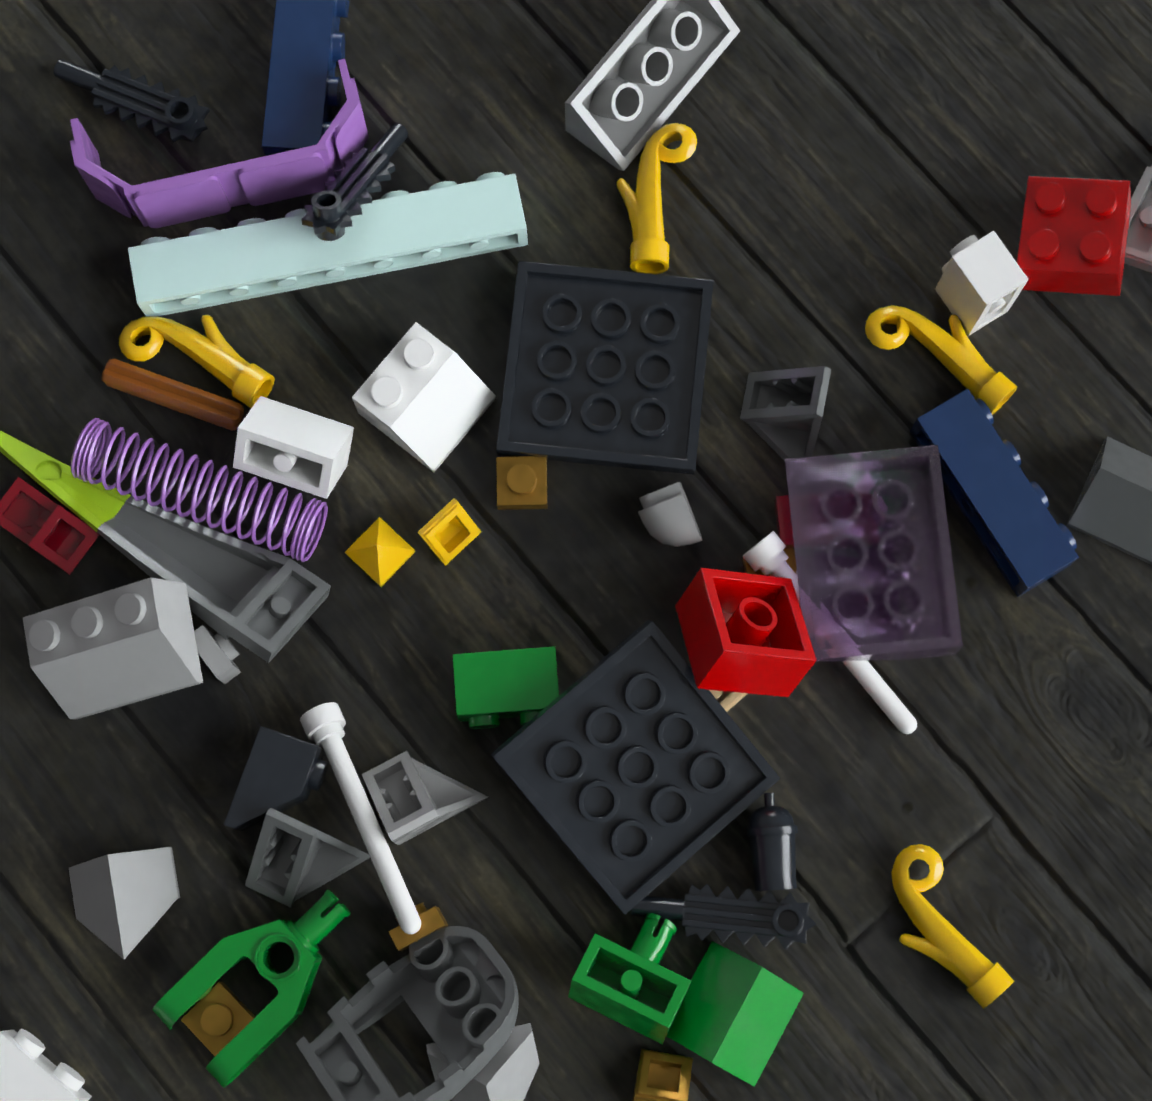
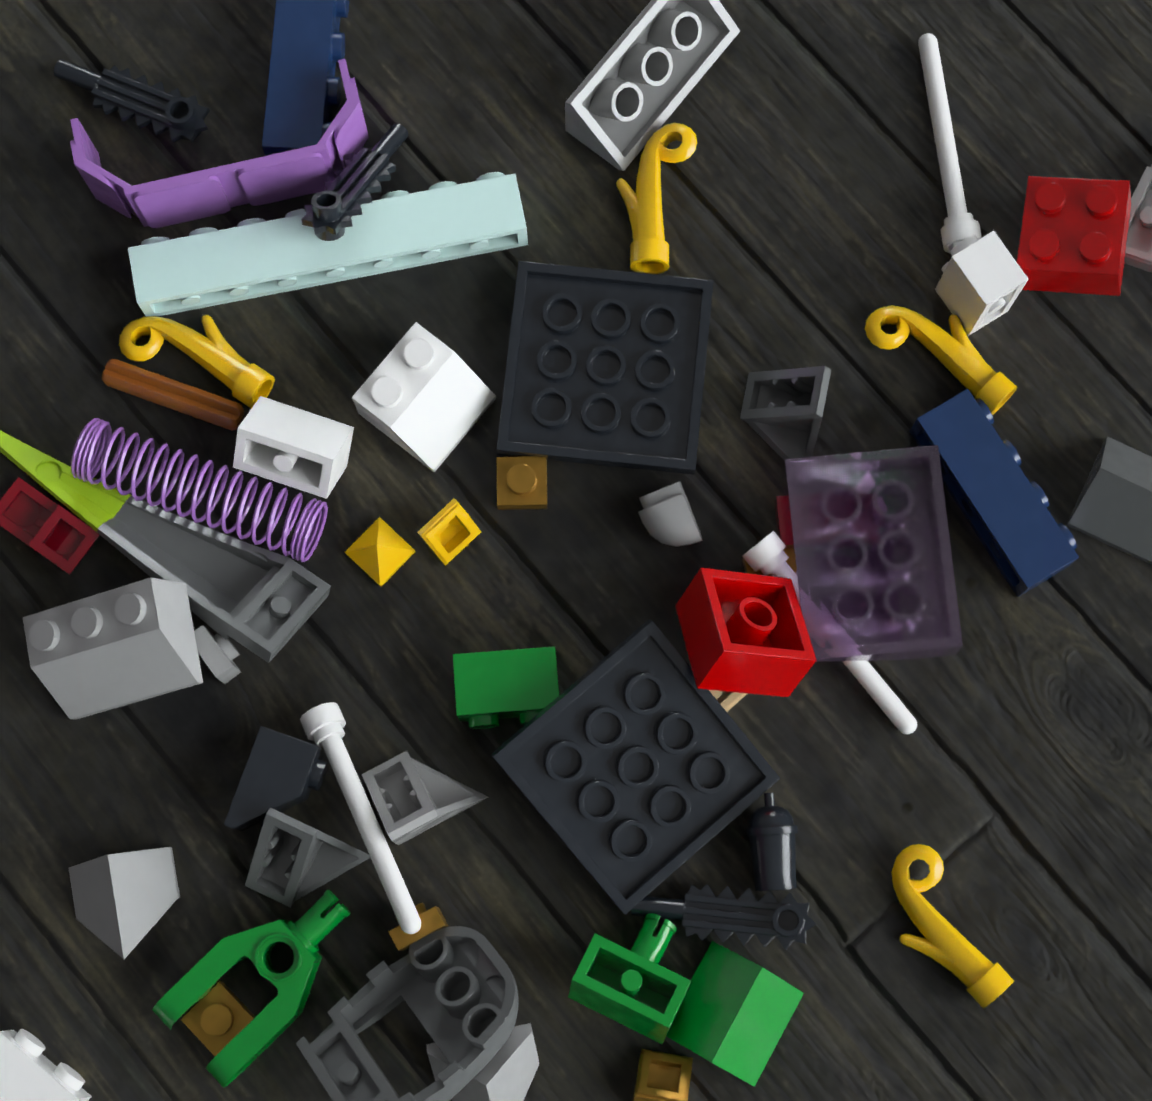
none -> white piece [918,33,982,253]

